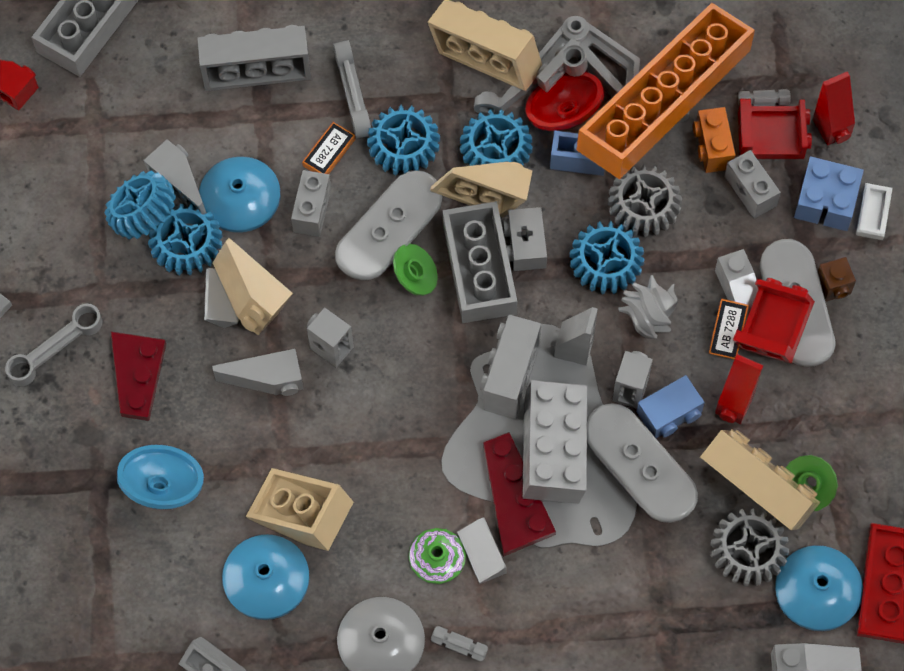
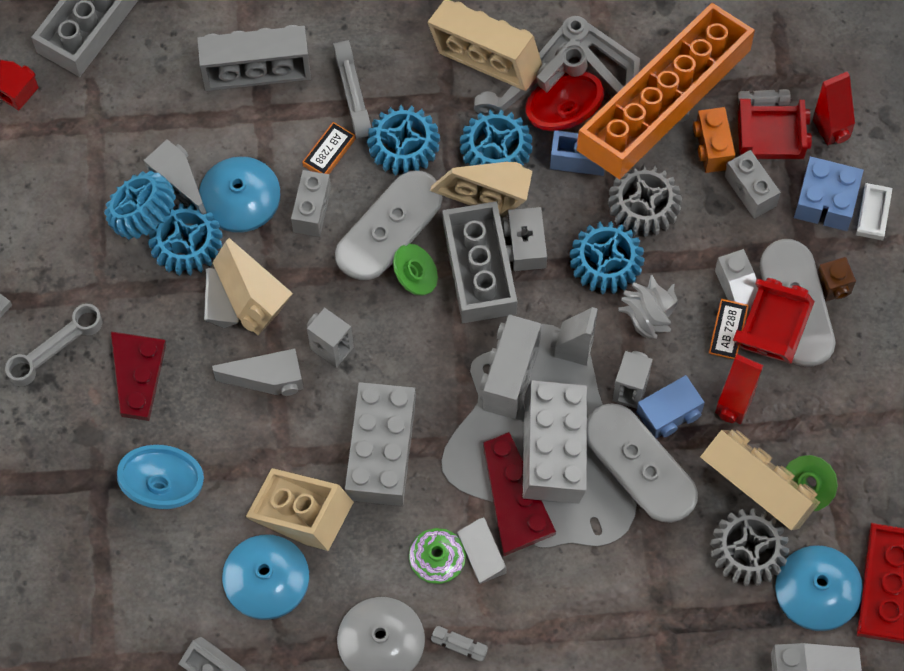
none -> light grey brick [345,382,416,506]

